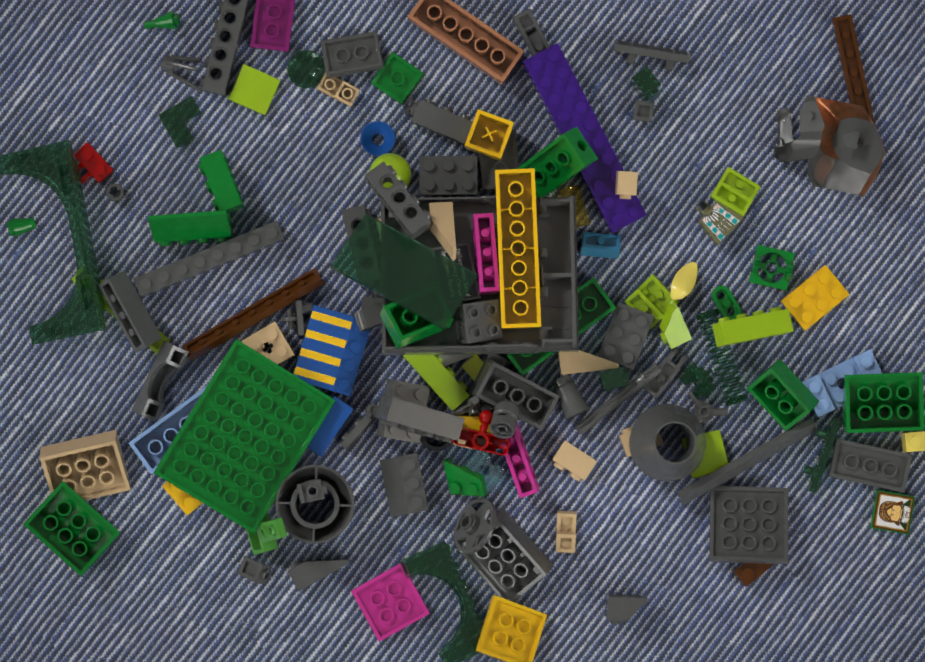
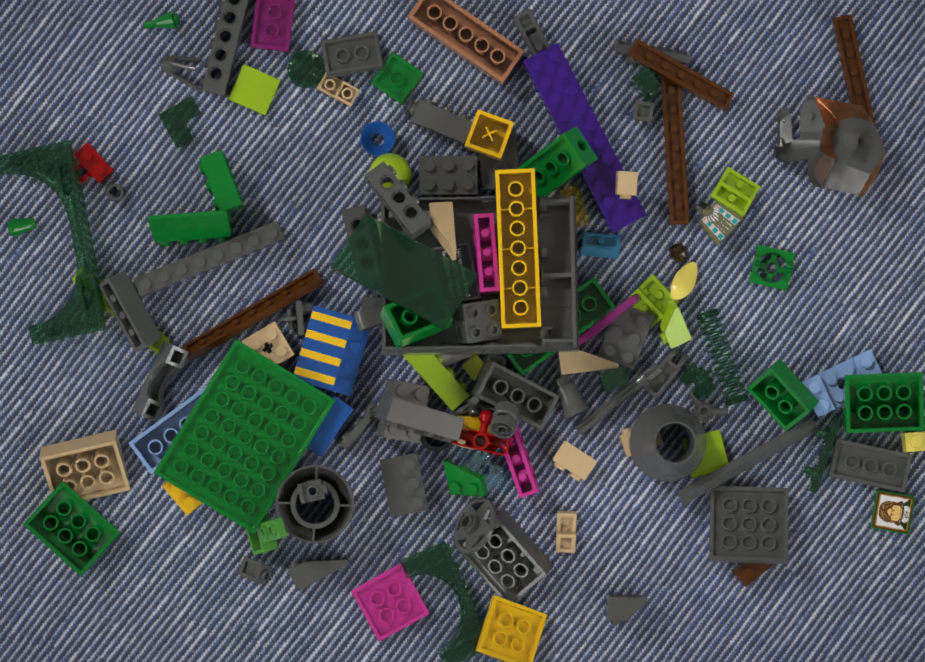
green plate [711,286,741,320] -> none
lime brick [712,307,794,347] -> none
yellow plate [780,265,850,331] -> none
none -> magenta tile [579,294,642,346]
none -> reddish brown plate [626,38,734,111]
none -> reddish brown plate [660,76,689,225]
none -> dark brown plate [668,242,688,262]

